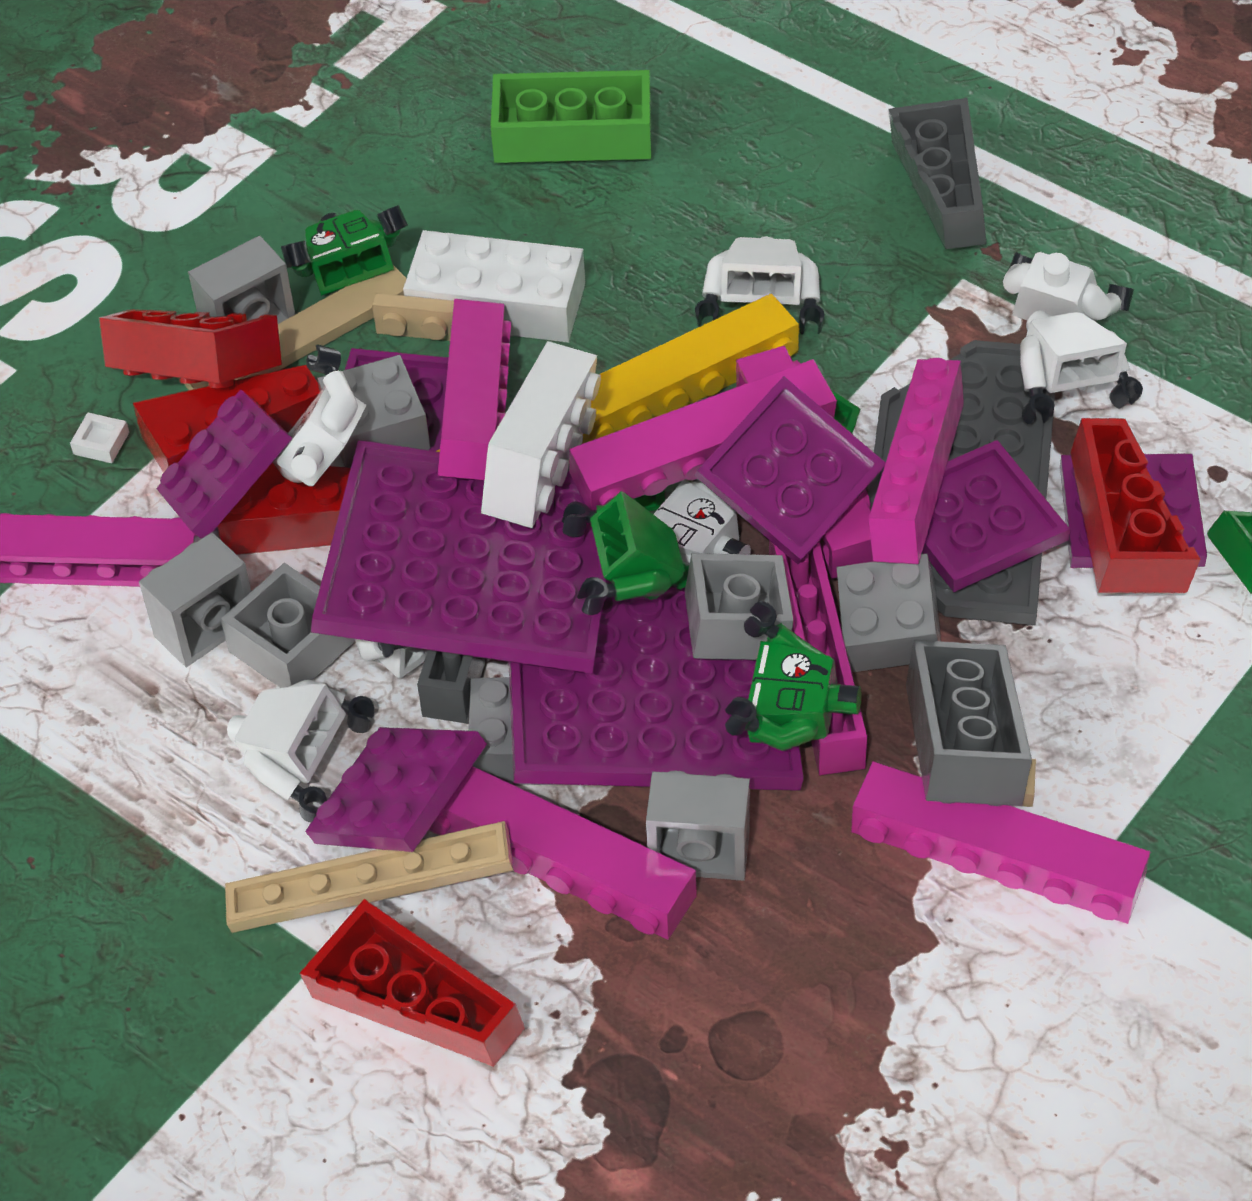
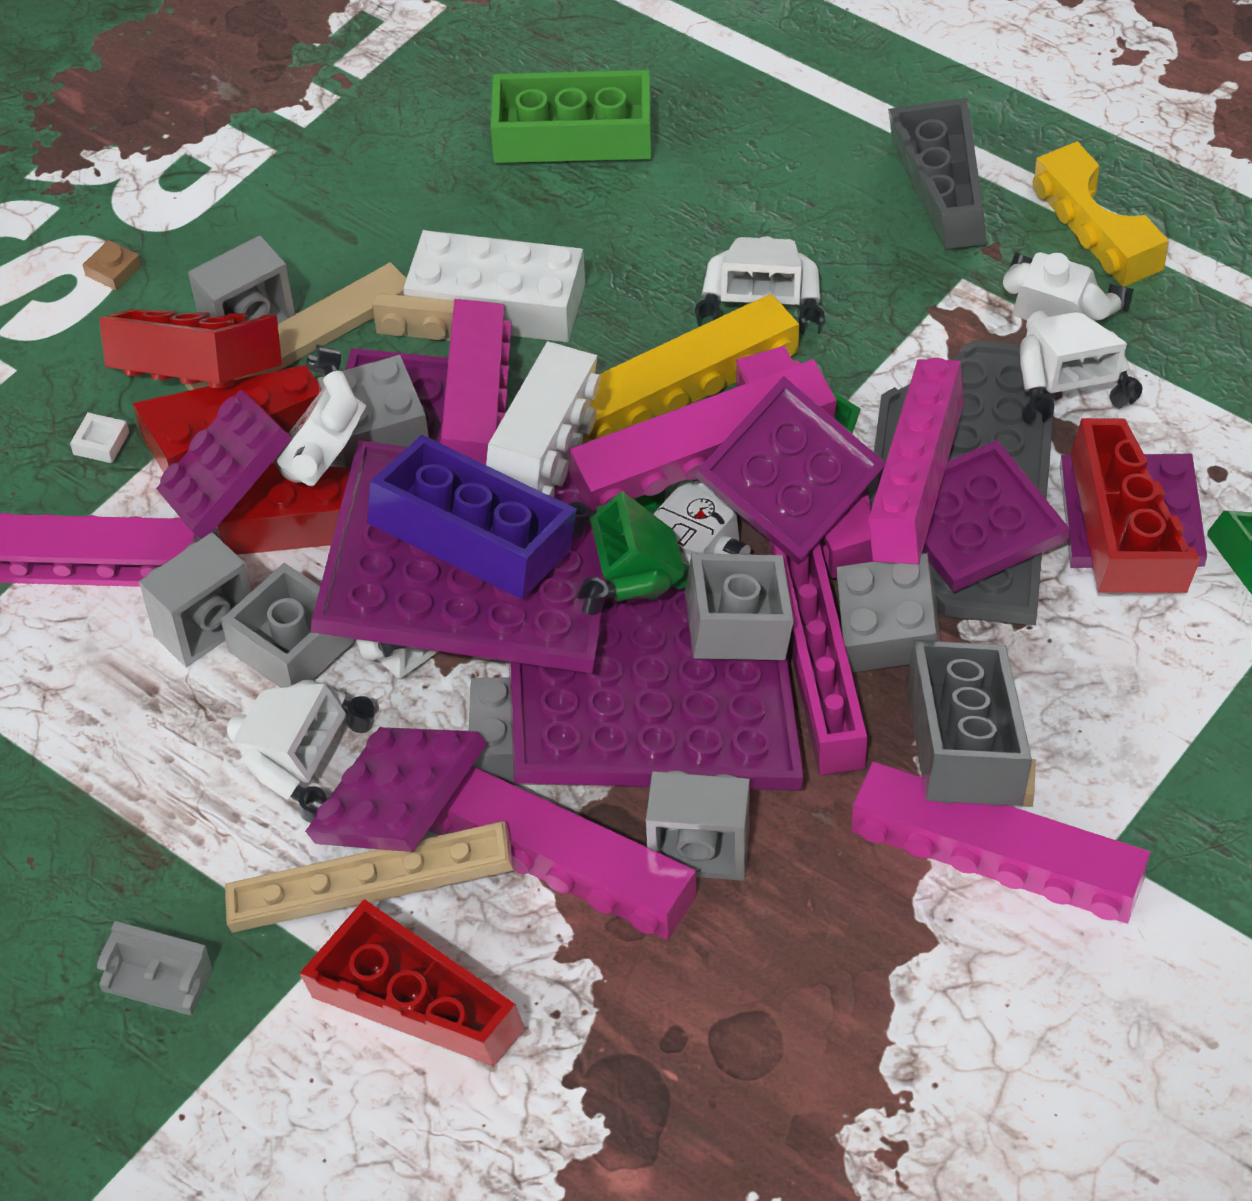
green torso [281,205,408,296] -> none
dark grey brick [417,650,486,724] -> none
green torso [725,601,861,751] -> none
none -> medium nougat plate [82,240,142,291]
none -> light grey hinge [97,921,213,1016]
none -> dark purple brick [367,435,576,600]
none -> yellow arch [1032,141,1169,287]

